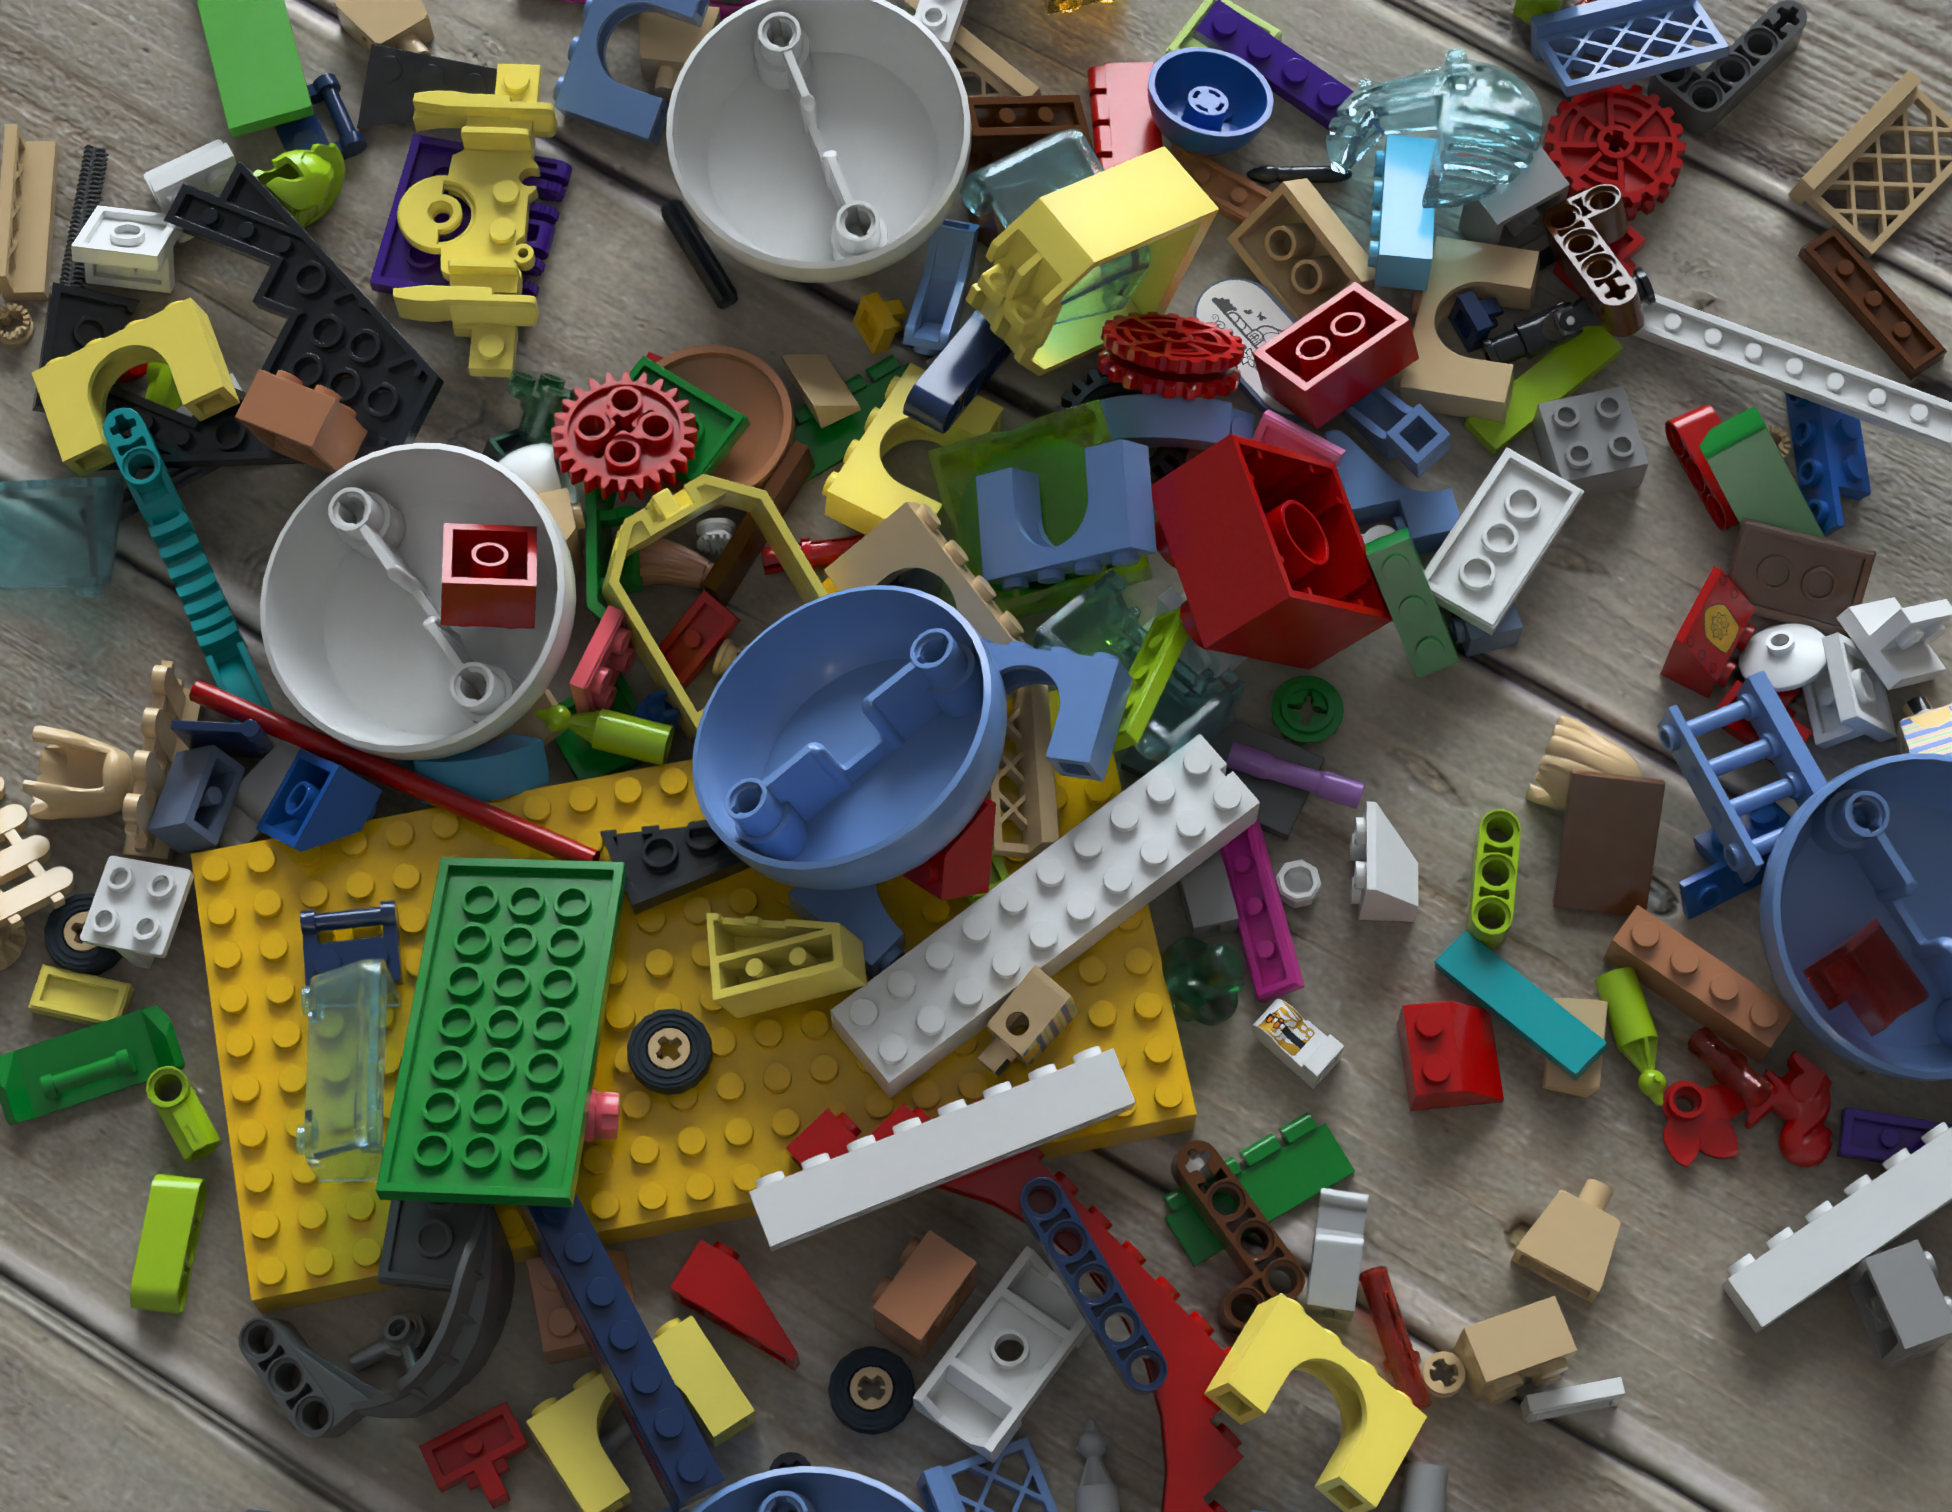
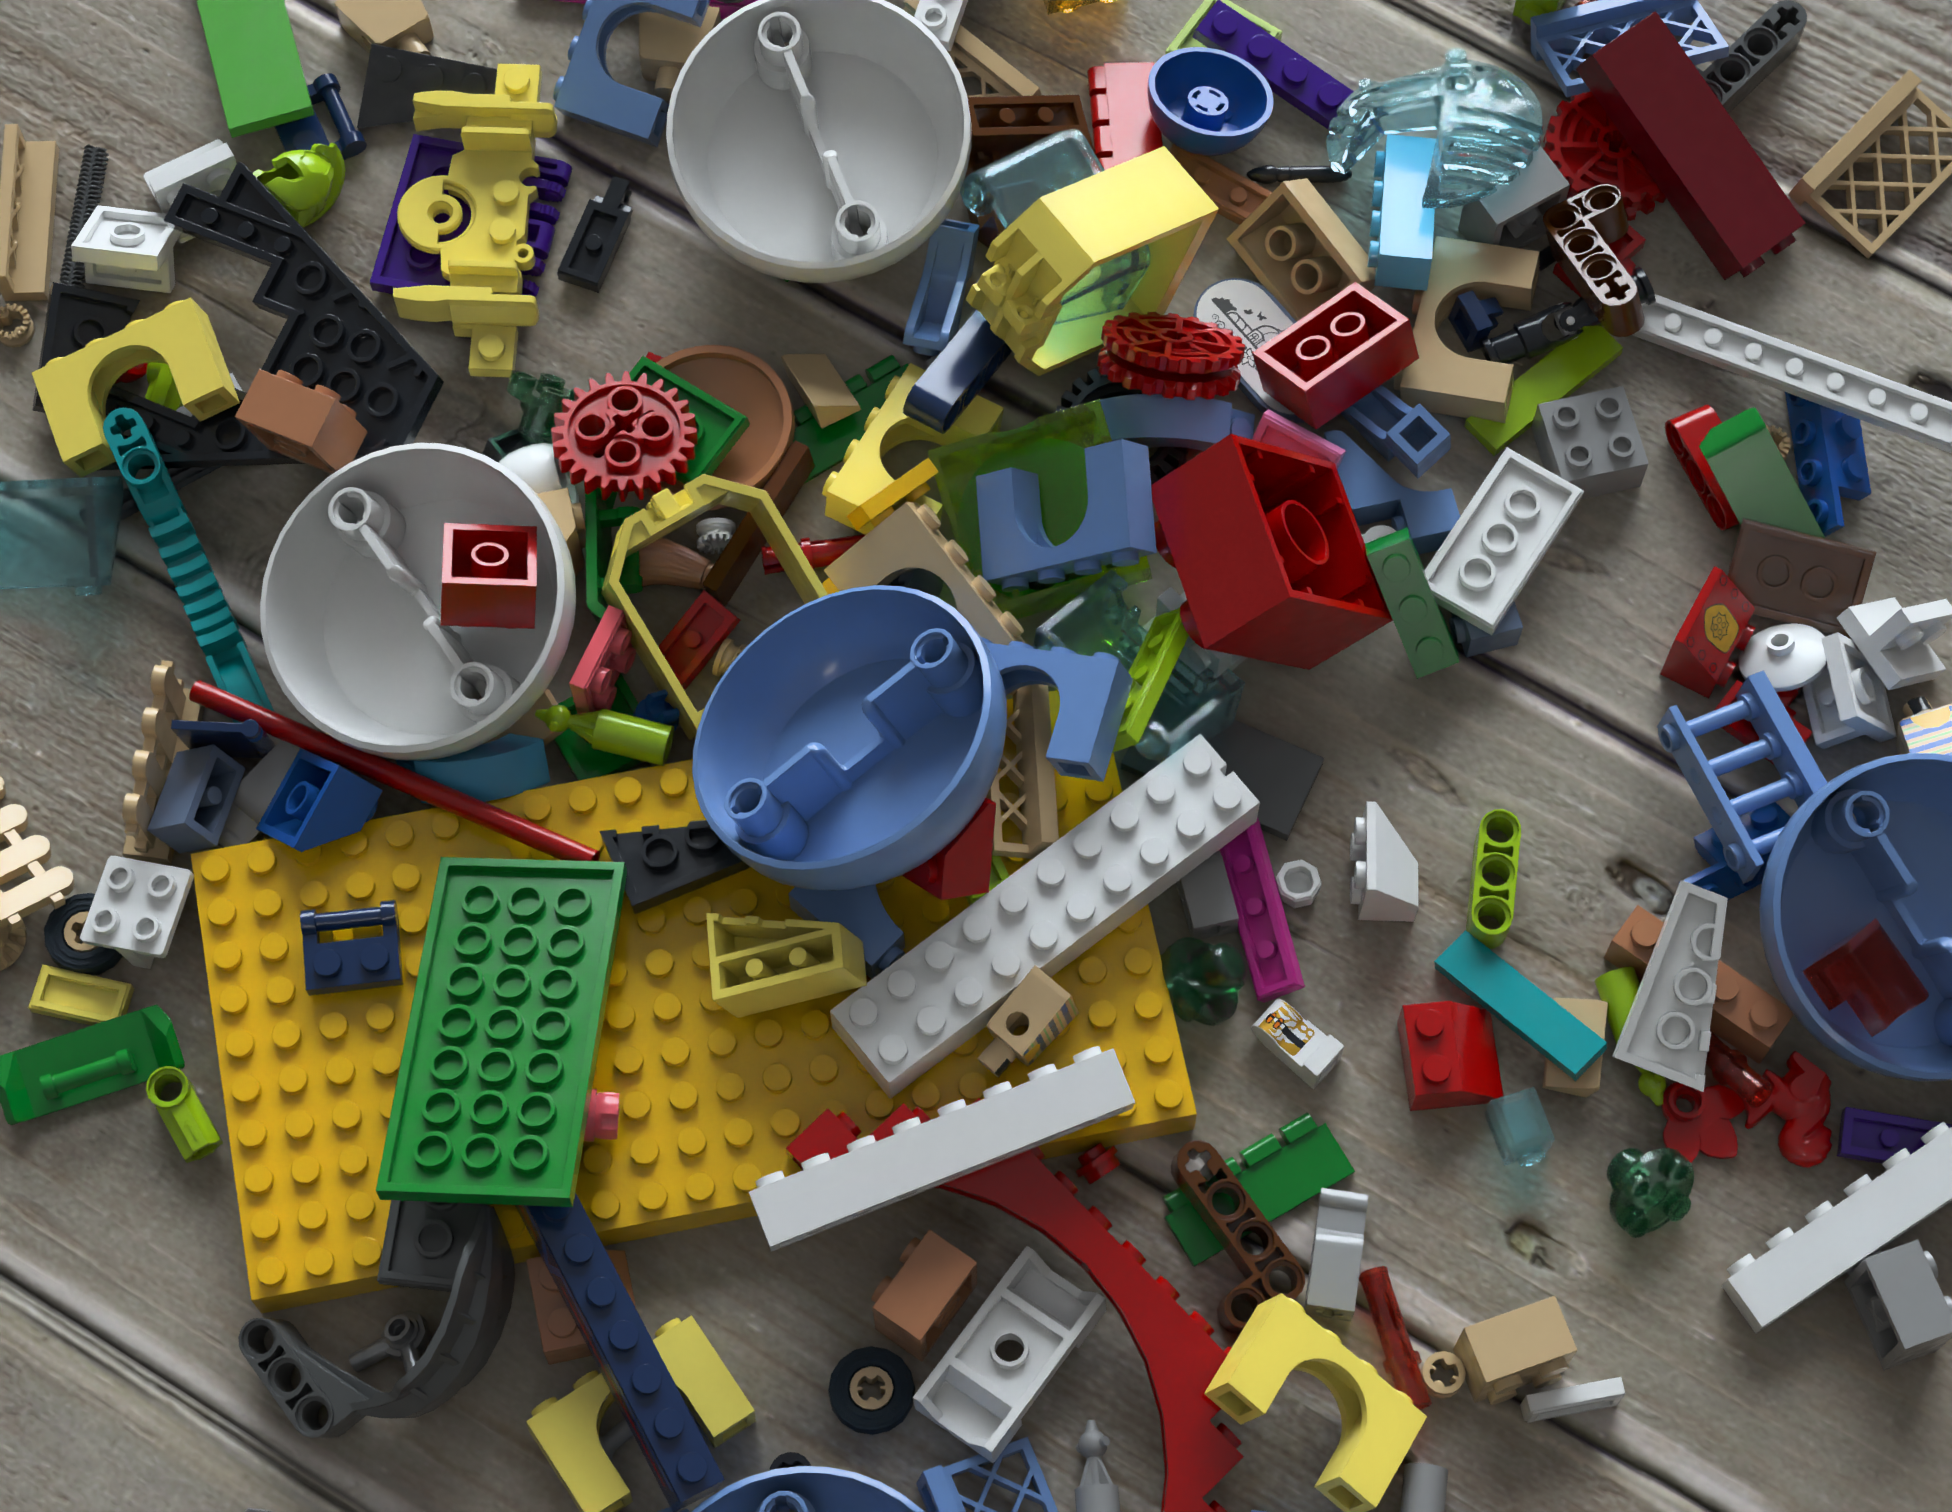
tan hair [23,726,135,820] -> none
lime beam [129,1174,207,1314] -> none
clear light blue windscreen [296,959,401,1183] -> none
red hinge [419,1401,530,1509] -> none
black bush [627,1009,713,1095] -> none
black axle [661,199,738,309] -> none
red slope [670,1239,800,1371] -> none
yellow tile [852,292,908,355] -> none
dark blue beam [1018,1177,1168,1395] -> none
medium lavender piece [1226,742,1365,809] -> none
green gear [1271,675,1344,746] -> none
tan torso [1511,1179,1621,1303] -> none
tan hair [1525,715,1643,811] -> none
reddish brown tile [1552,770,1665,915] -> none
reddish brown tile [1798,226,1947,381] -> none
none -> black hinge [557,176,633,293]
none -> yellow plate [847,457,939,531]
none -> red plate [1075,1142,1121,1185]
none -> clear light blue brick [1485,1087,1555,1167]
none -> dark red brick [1575,11,1806,280]
none -> clear green plate [1607,1148,1694,1238]
none -> white wing [1612,881,1728,1092]

